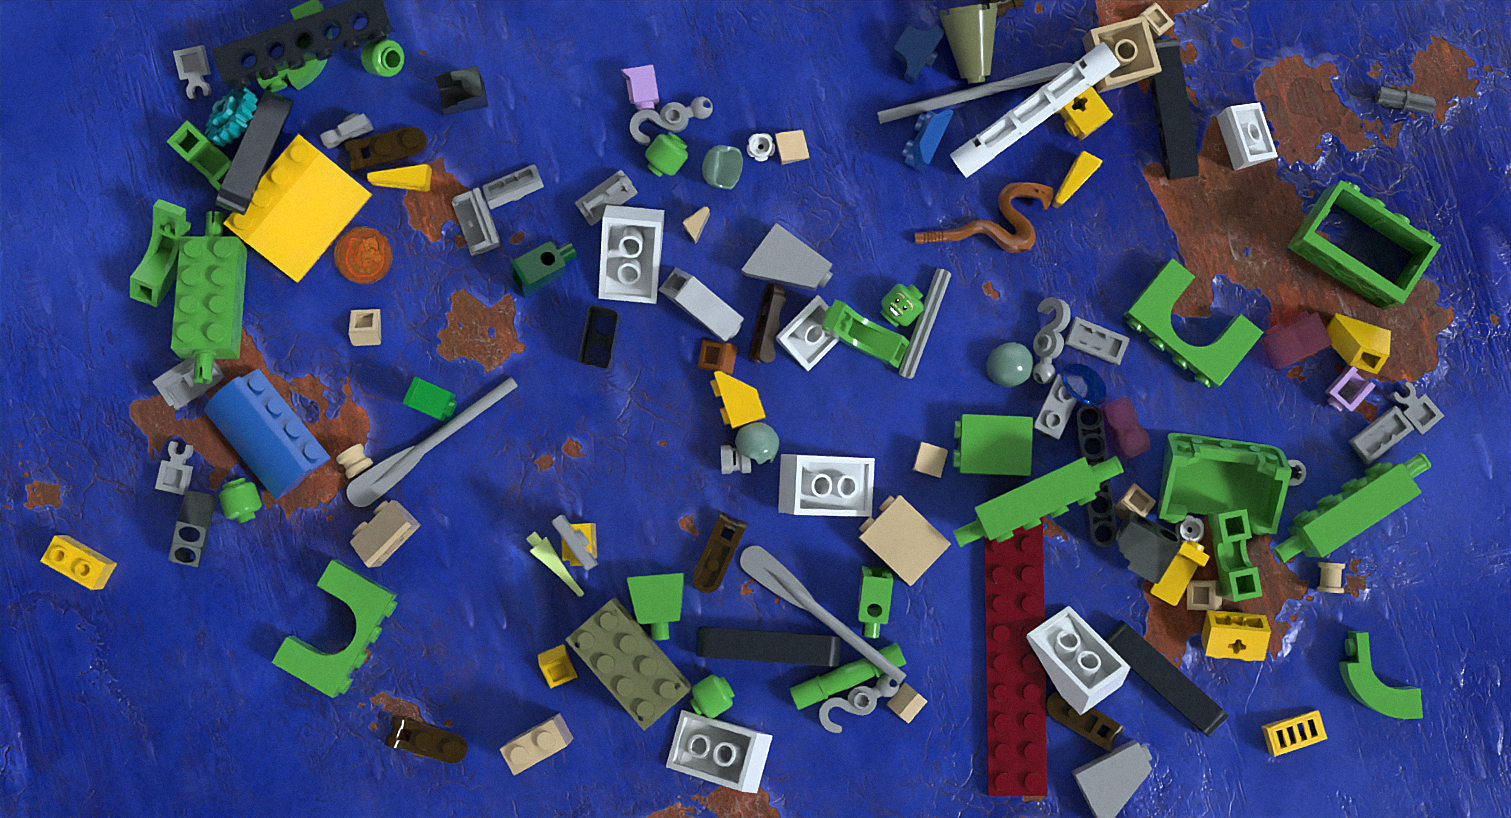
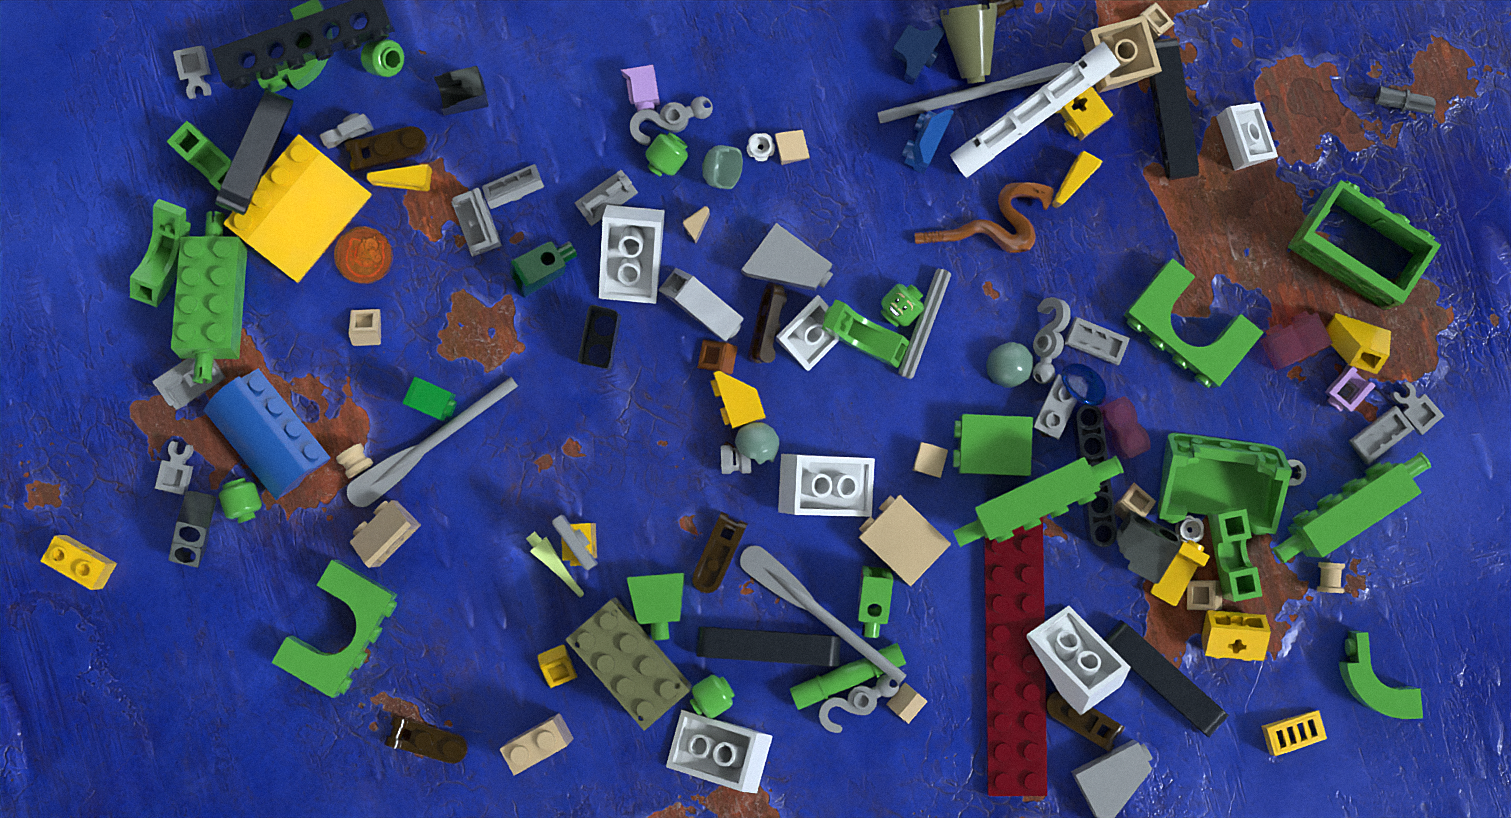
teal gear [205,88,258,147] -> none

